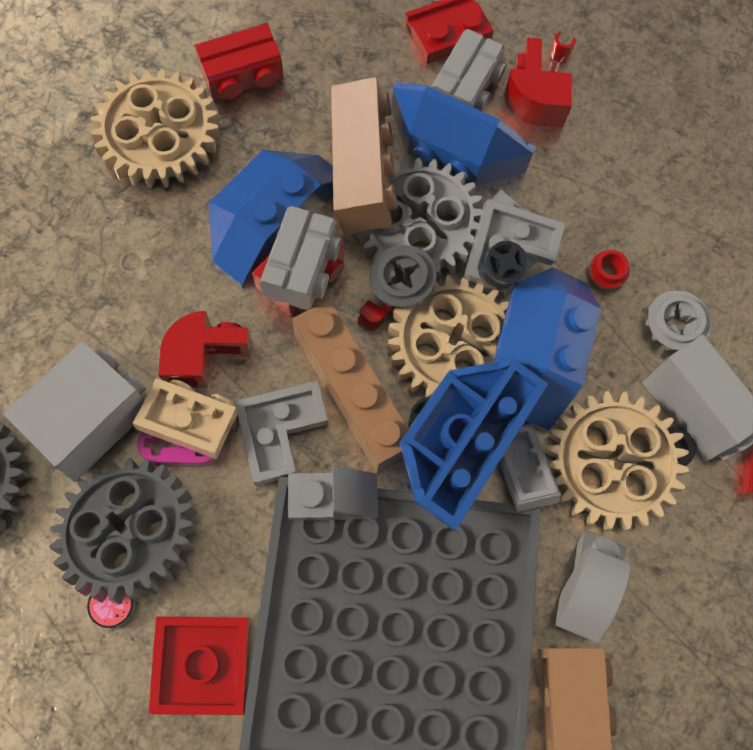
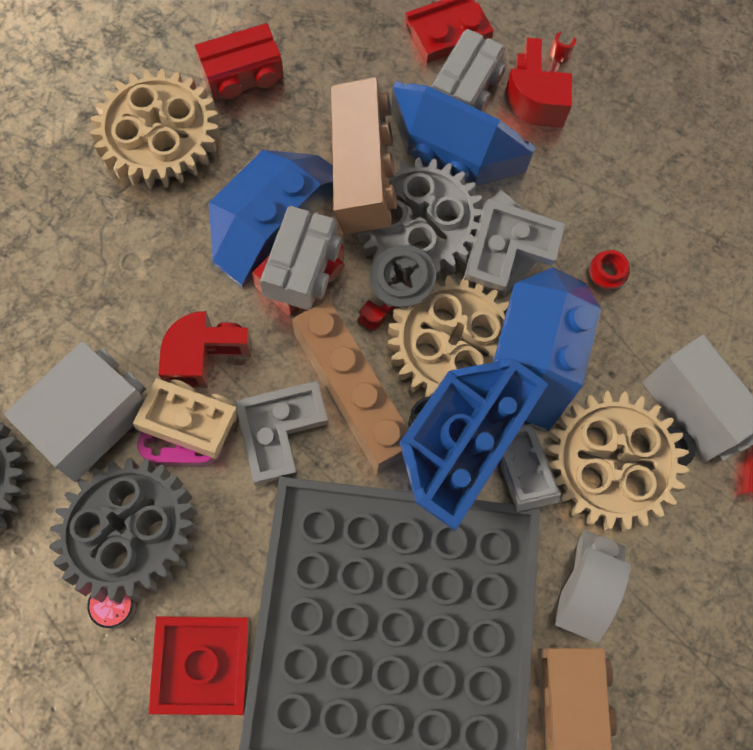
light grey slope [288,466,378,521] -> none
black wheel [478,241,528,290] -> none
light grey gear [645,290,712,351] -> none

